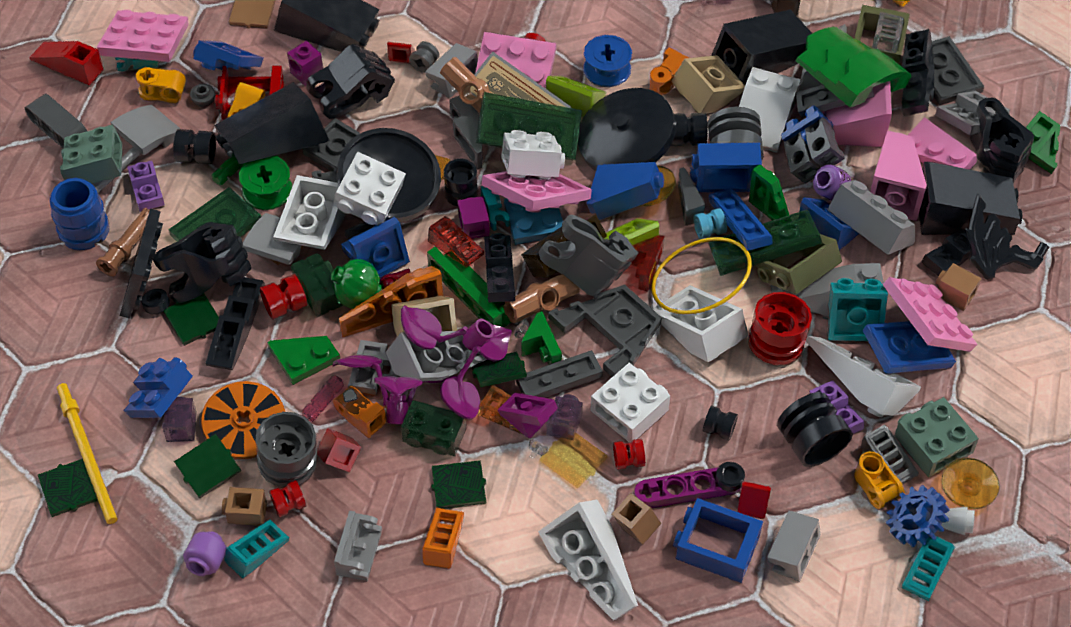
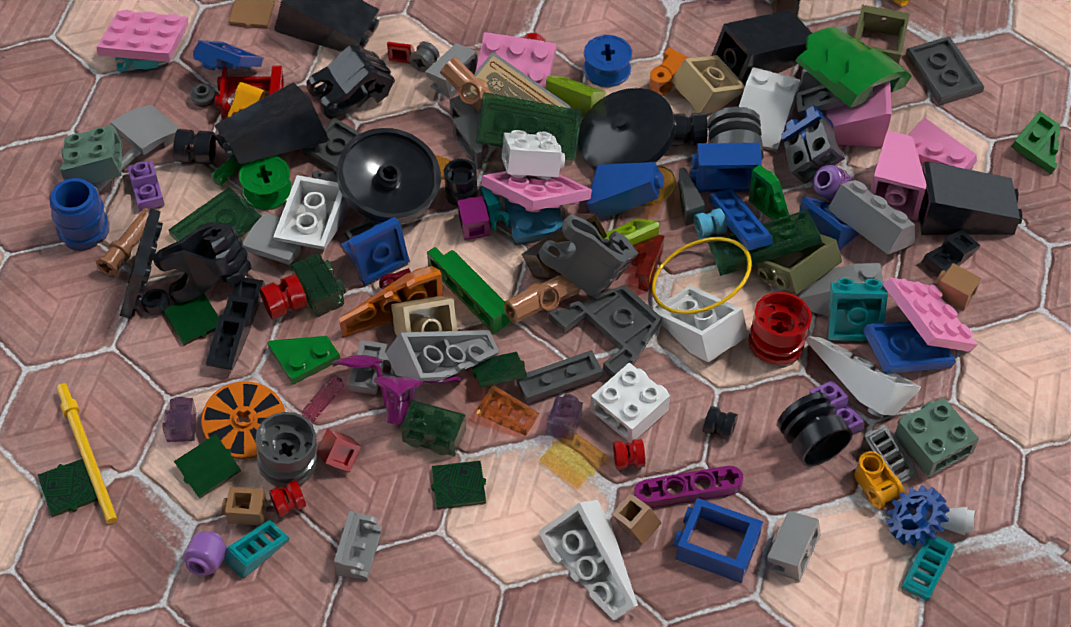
dark grey beam [24,93,87,148] -> none
red slope [29,41,104,86] -> none
blue plate [123,357,193,418] -> none
light orange piece [136,67,186,103] -> none
magenta brick [287,41,323,86] -> none
green plant [331,259,382,309] -> none
white brick [333,152,406,226] -> none
orange leg [333,386,387,438] -> none
magenta plant [401,305,512,420] -> none
orange slope [422,508,464,569] -> none
clear red slope [428,216,484,267] -> none
black slope [484,233,515,303] -> none
magenta slope [498,393,558,438] -> none
clear rock [514,319,529,338] -> none
green slope [521,312,562,365] -> none
clear rock [528,439,548,459] -> none
black tile [716,462,745,492] -> none
red slope [737,482,771,519] -> none
clear slope [872,12,904,54] -> none
black slope [901,29,934,116] -> none
light grey slope [935,91,1010,135] -> none
clear yellow dish [941,458,1000,509] -> none
black animal [965,194,1050,280] -> none
black piece [969,98,1034,184] -> none

